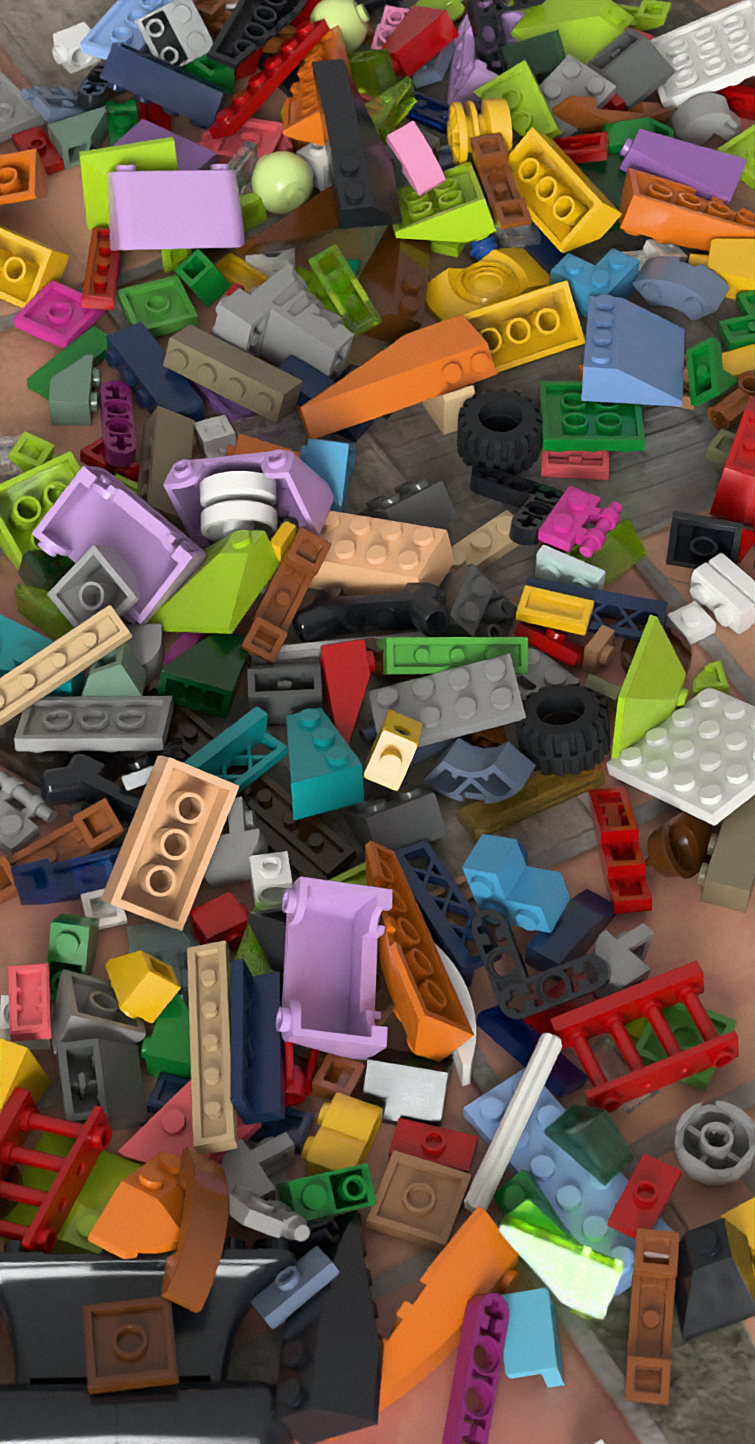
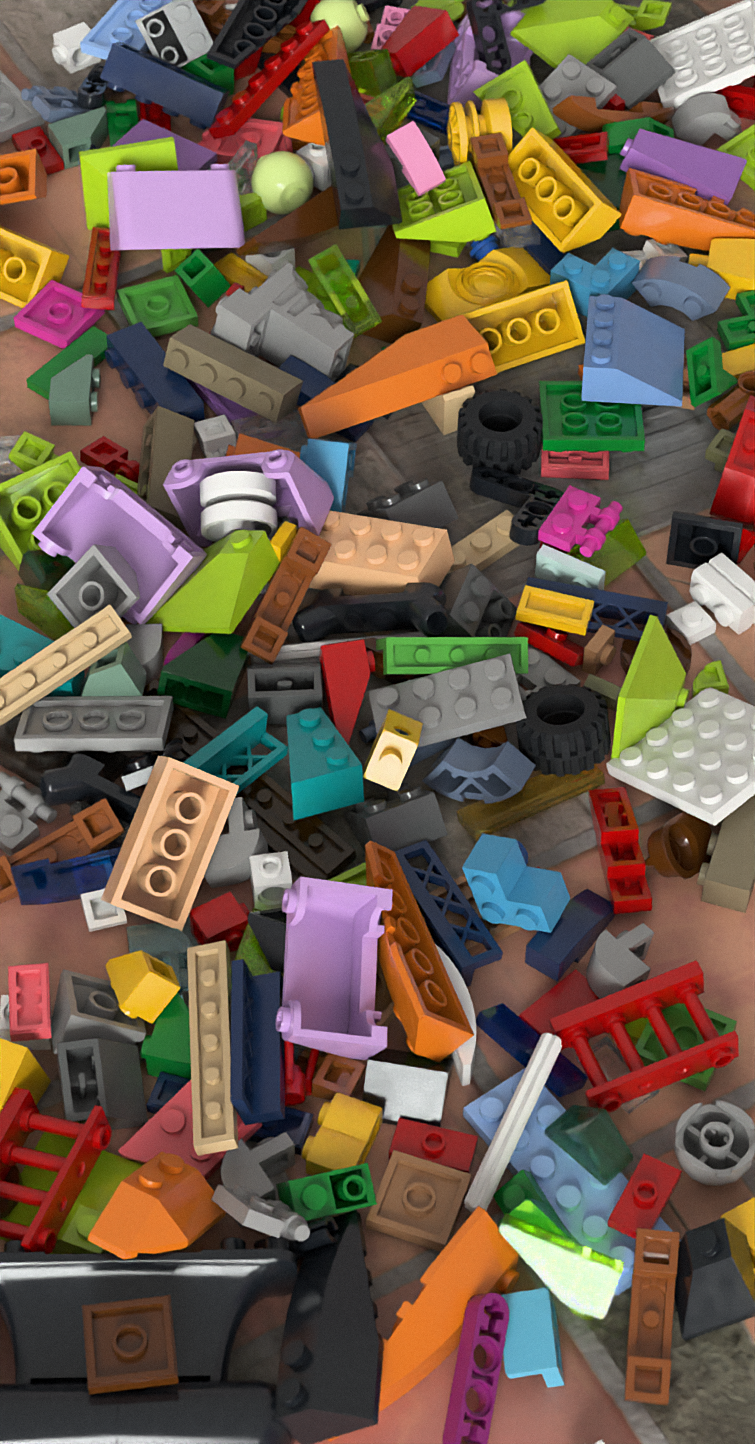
green slope [47,913,99,1001] -> none
magenta beam [99,380,137,467] -> none
dark orange slope [161,1147,229,1313] -> none
sand blue plate [251,1246,340,1329] -> none
black beam [471,909,611,1020] -> none
clear green brick [497,30,566,79] -> none

